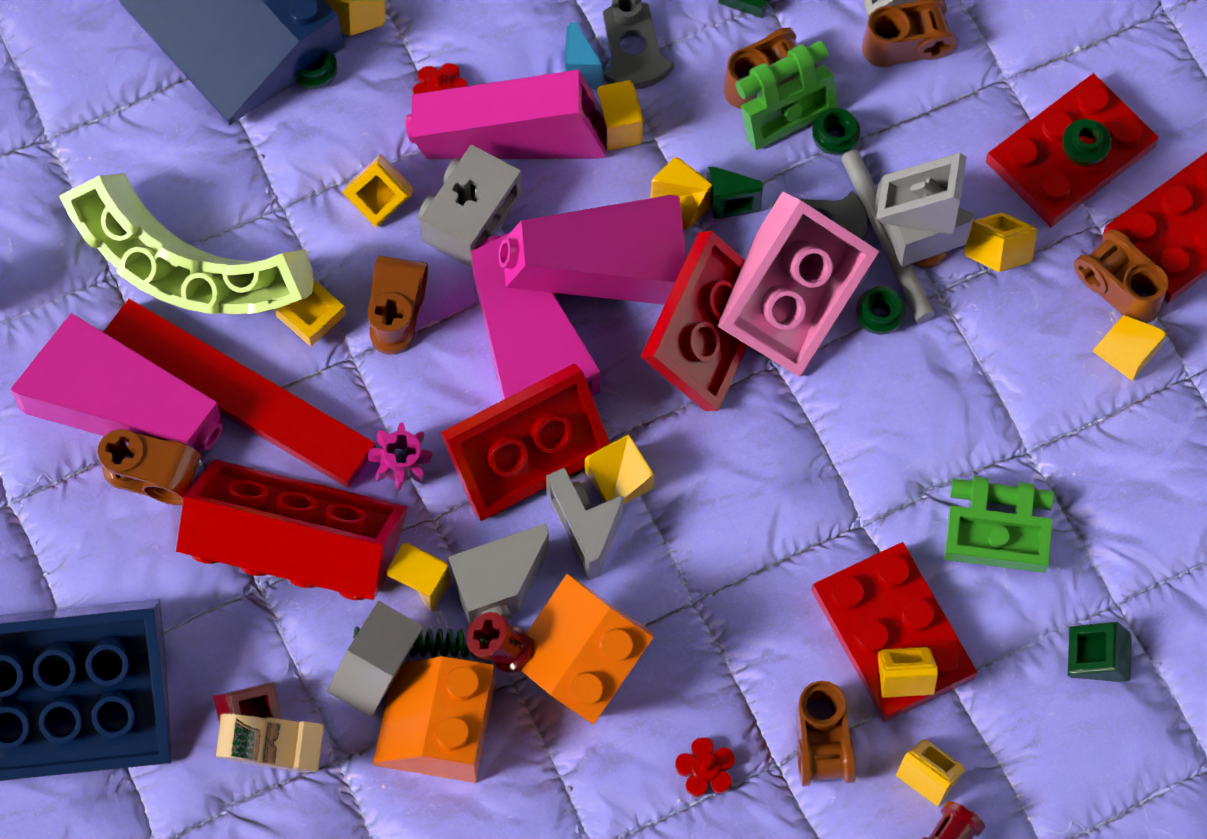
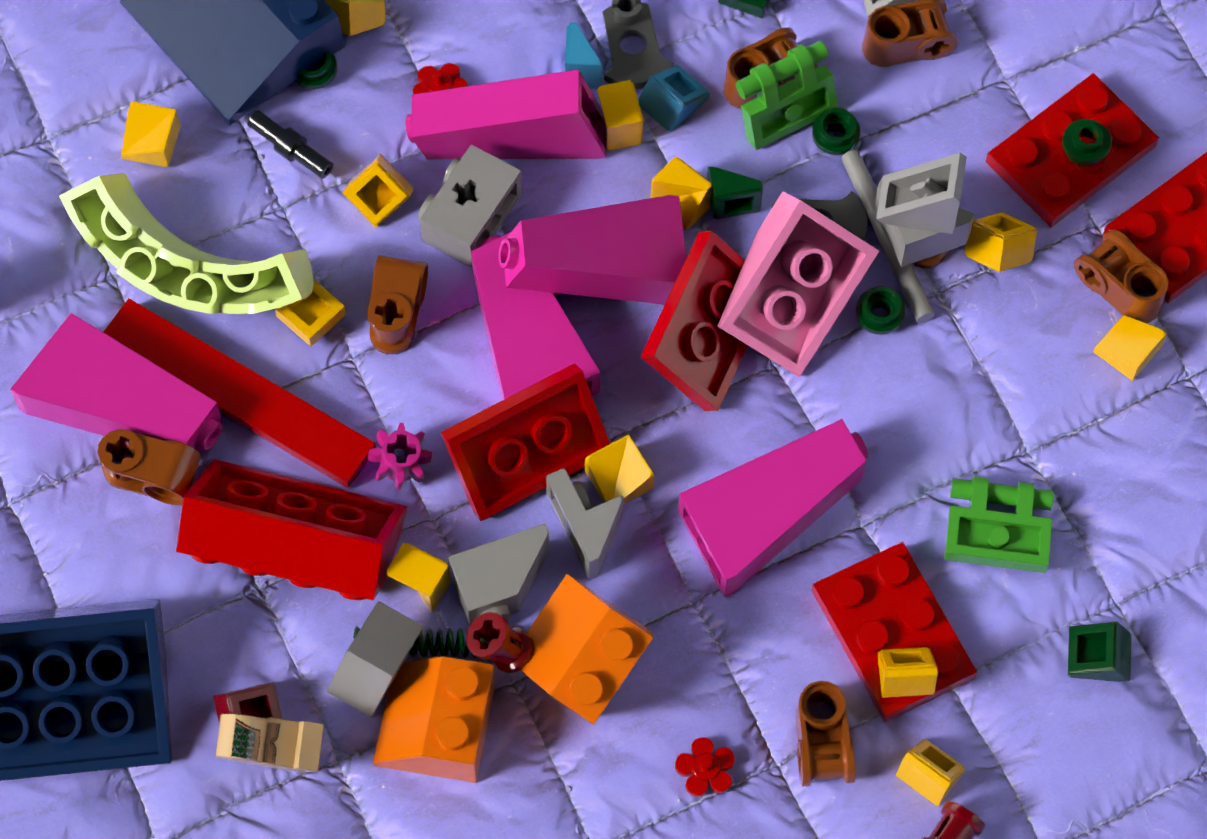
none -> yellow slope [121,102,181,168]
none -> black bar [247,110,333,179]
none -> dark azure slope [638,65,711,131]
none -> dark pink slope [678,419,868,598]

